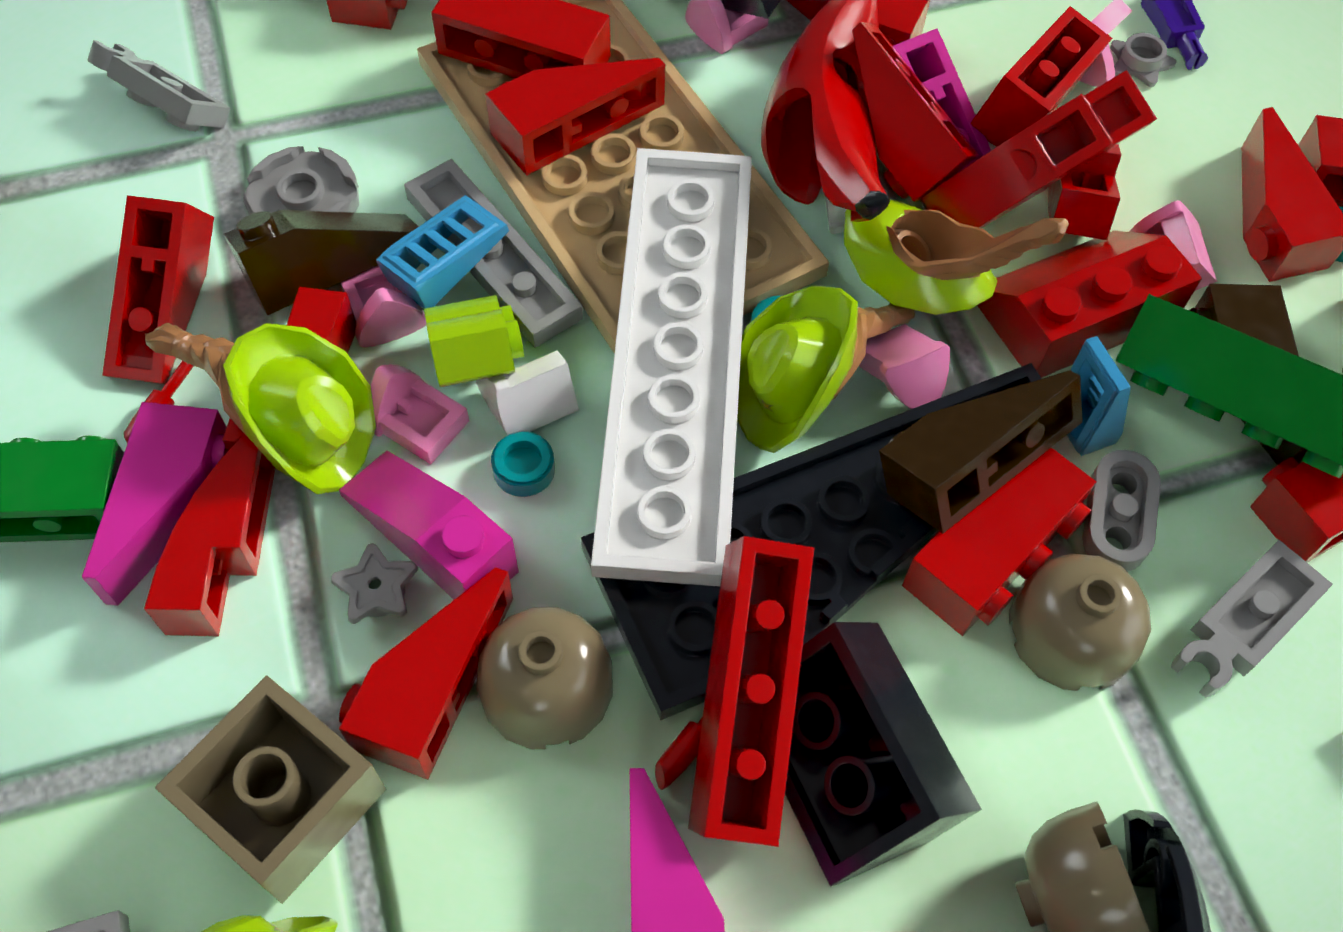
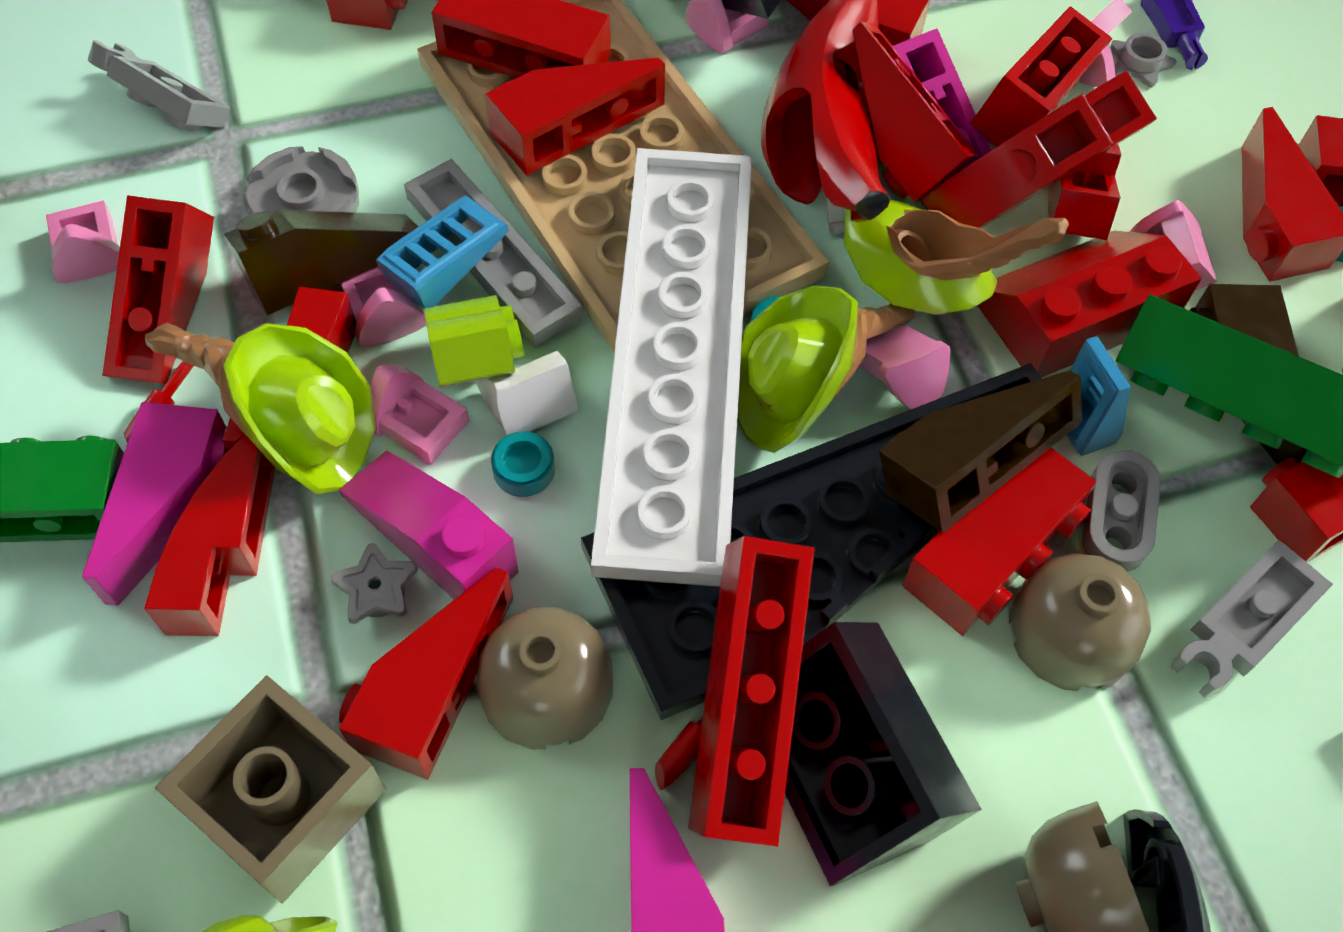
none -> bright pink tile [46,200,120,283]

